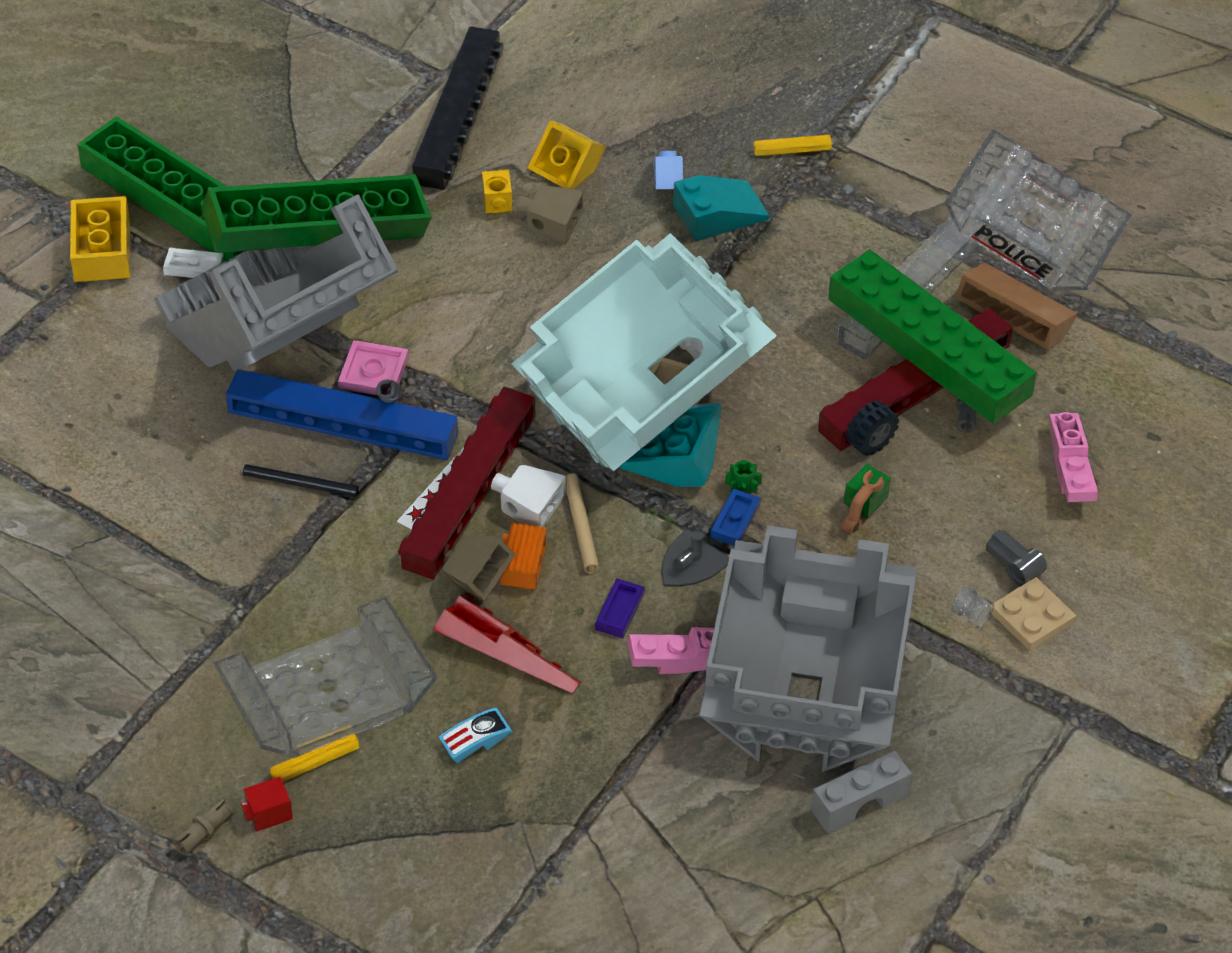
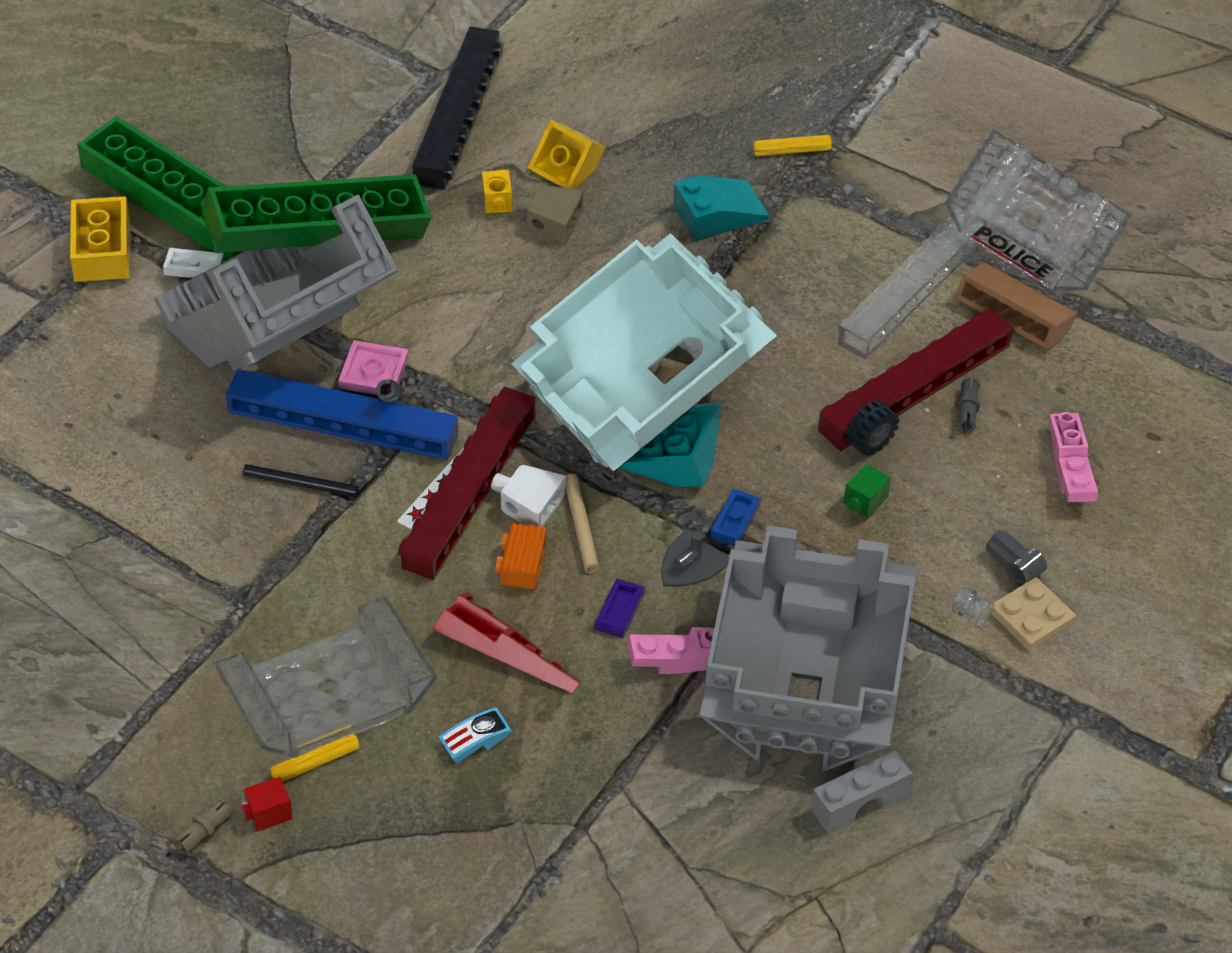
dark tan torso [443,536,516,601] -> none
light blue slope [653,151,683,189] -> none
green gear [725,460,762,494] -> none
green brick [828,249,1037,425] -> none
nougat arm [841,470,884,536] -> none

